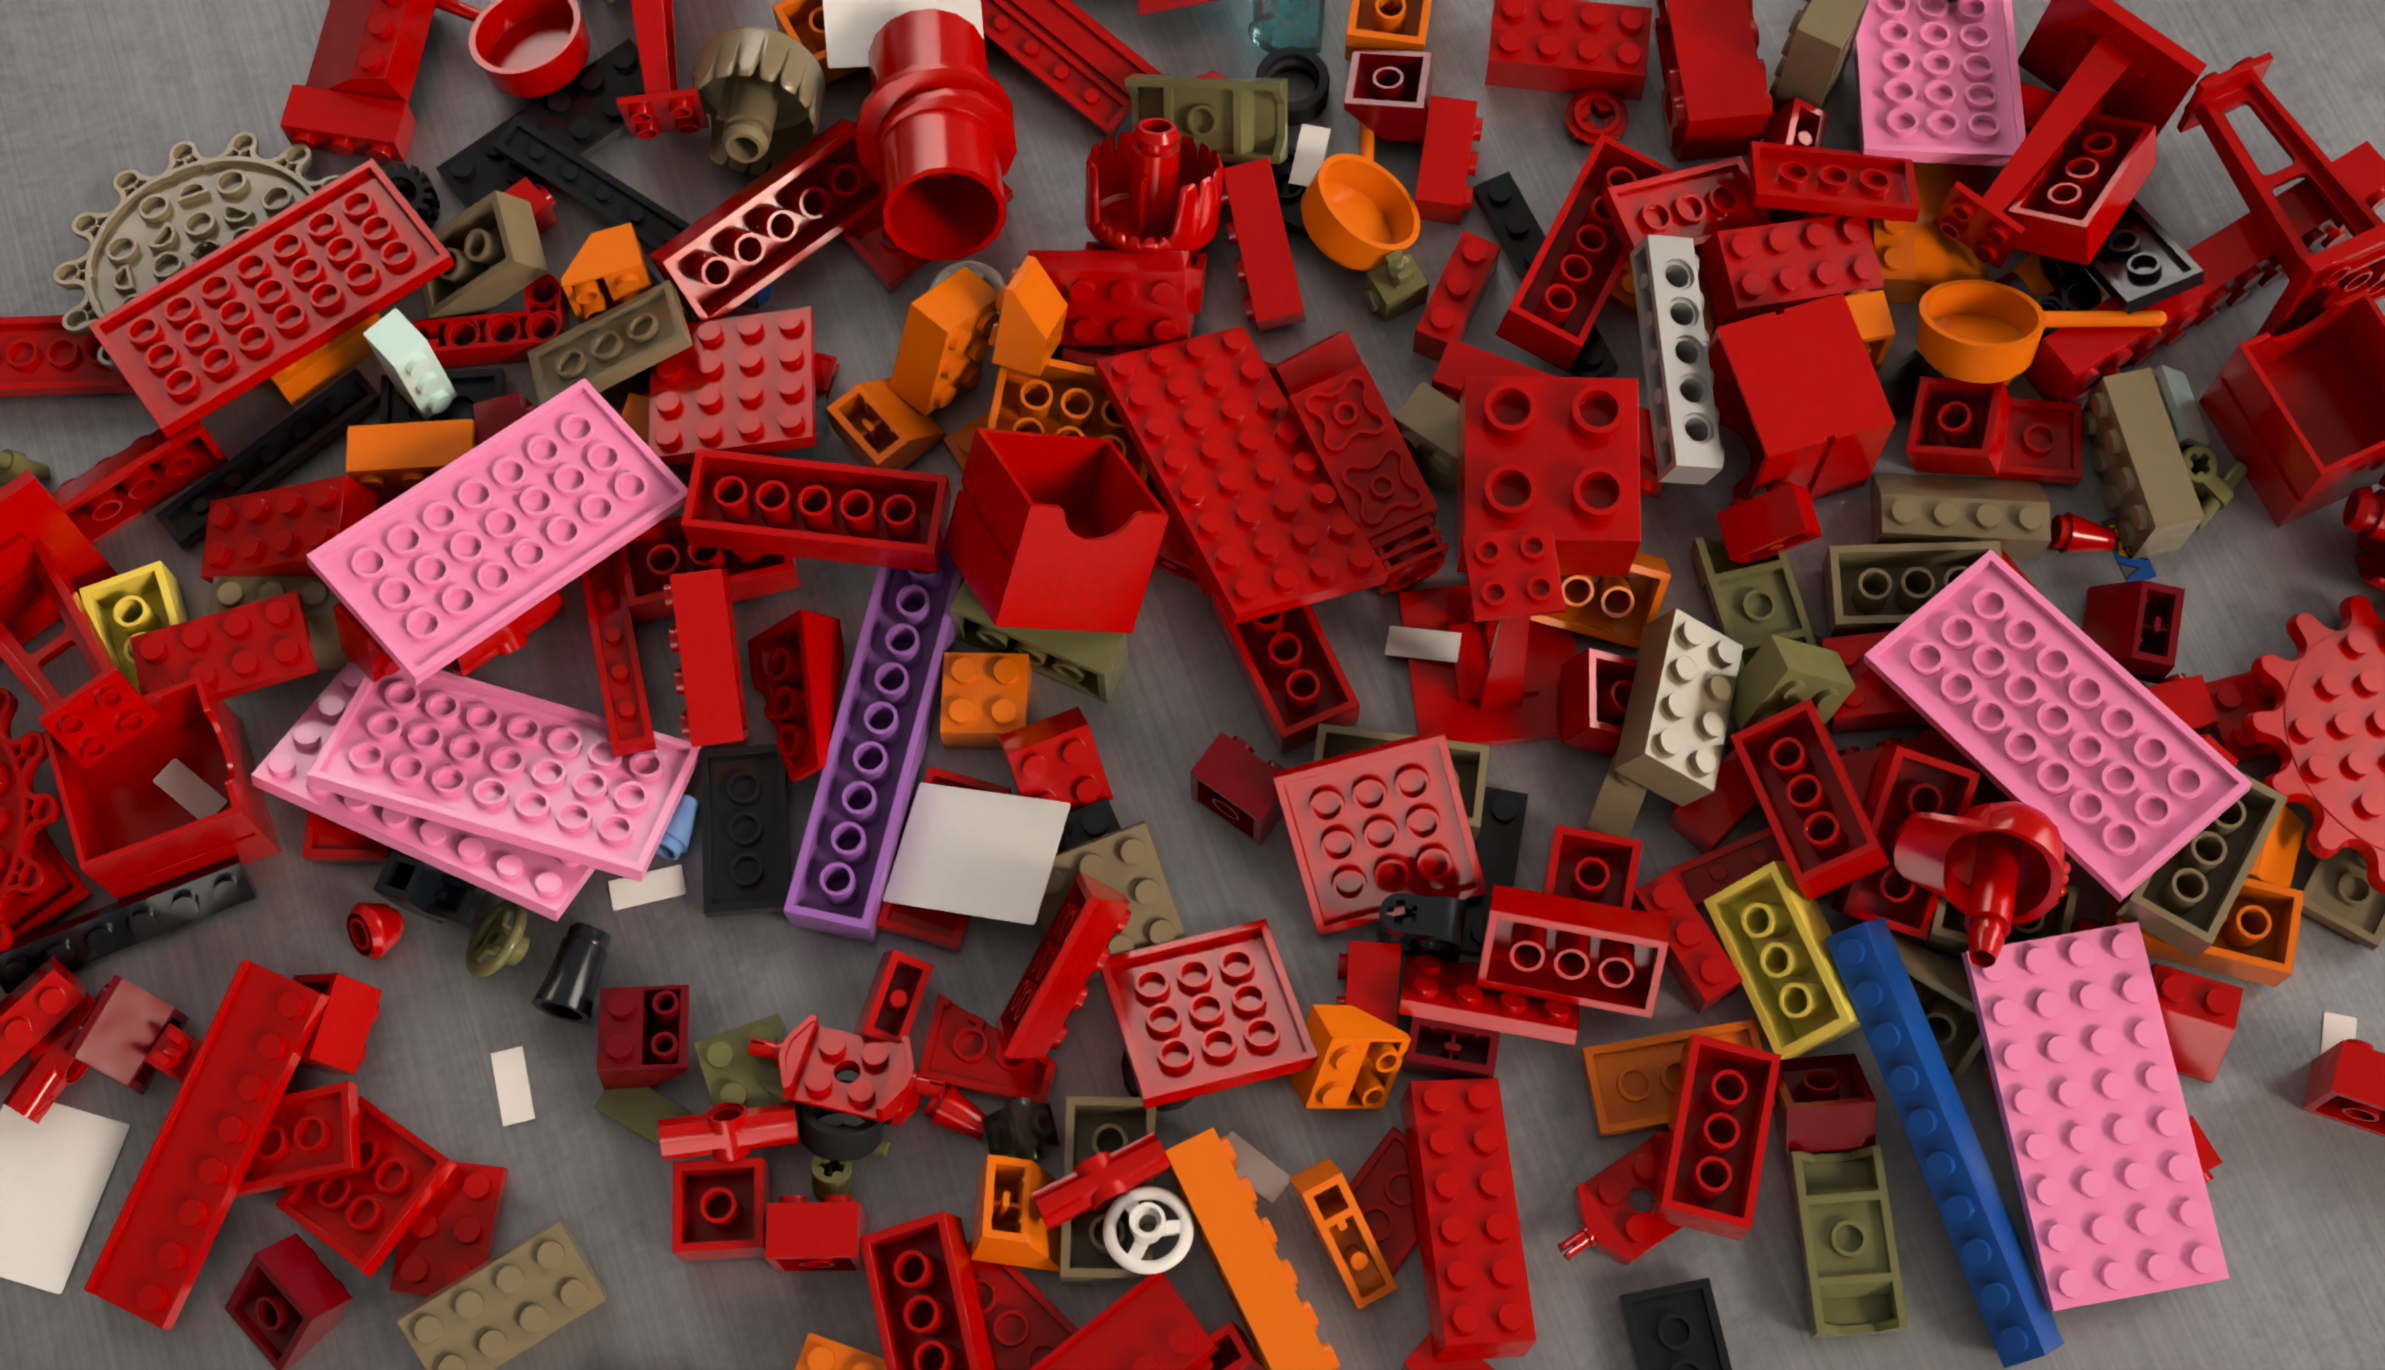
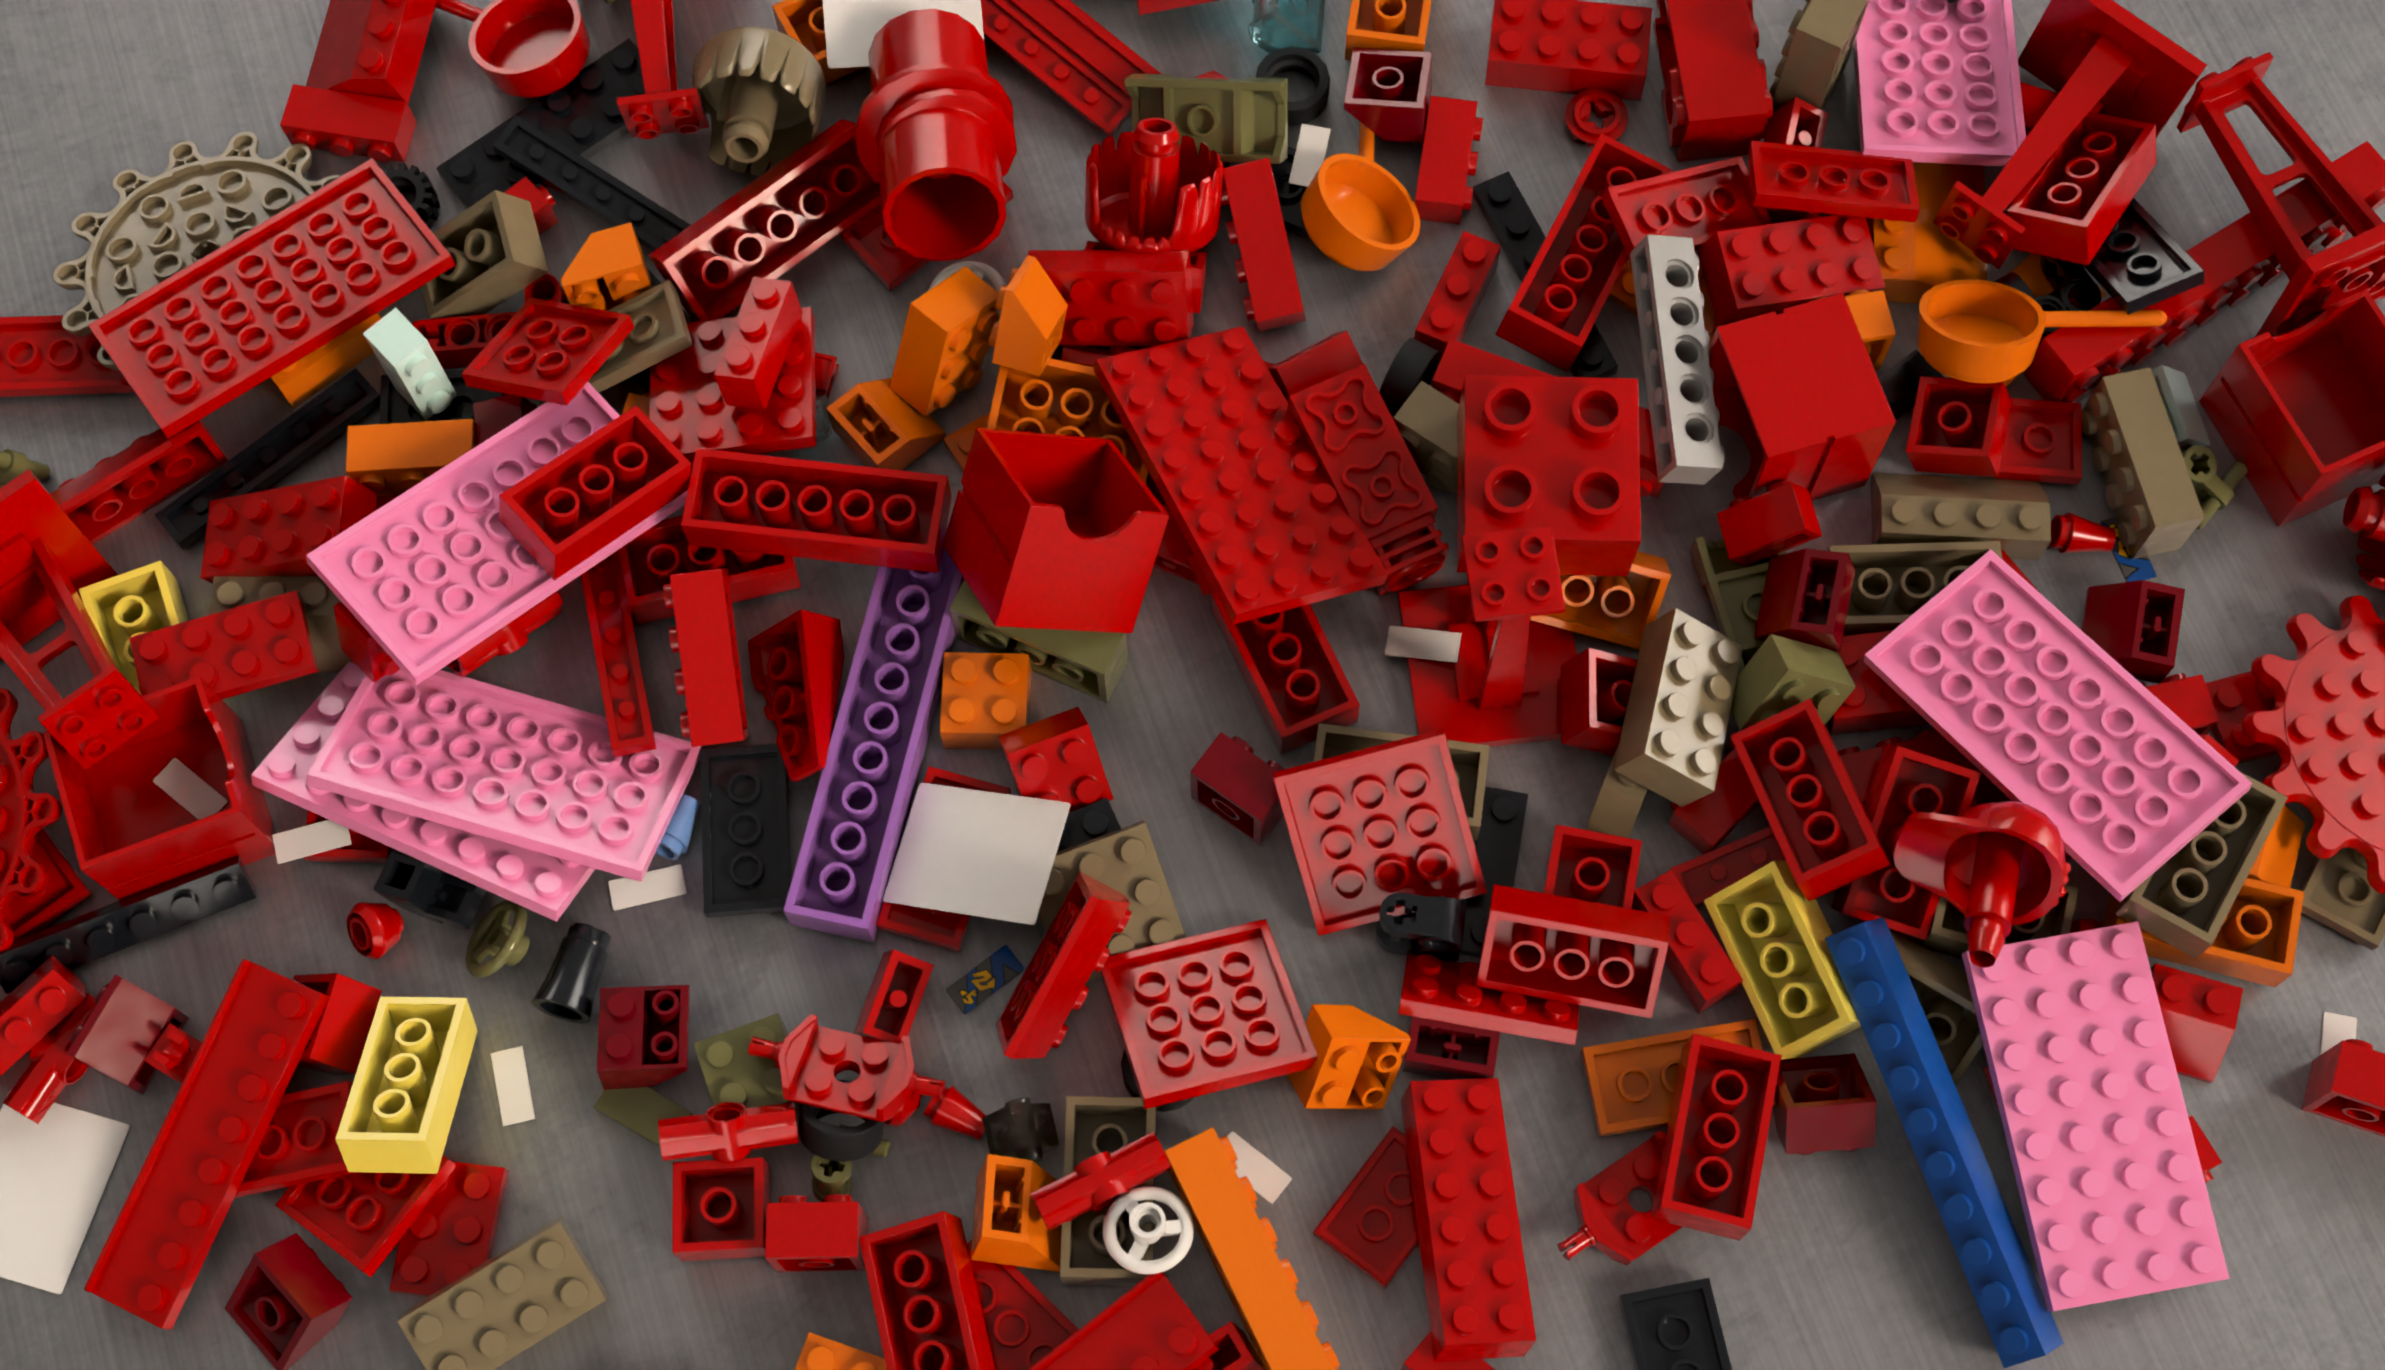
red wing [918,993,1057,1108] -> none
orange slope [1289,1158,1398,1310] -> none
red brick [1336,940,1402,1028] -> none
olive brick [1363,249,1429,323] -> none
olive piece [1785,1145,1908,1339] -> none
none -> white sticker [272,820,352,864]
none -> light yellow brick [335,996,478,1174]
none -> red plate [461,297,634,406]
none -> red brick [499,405,691,581]
none -> red brick [714,277,803,410]
none -> sticker [946,945,1024,1014]
none -> black tyre [1379,338,1441,415]
none -> dark red slope [1754,548,1855,651]

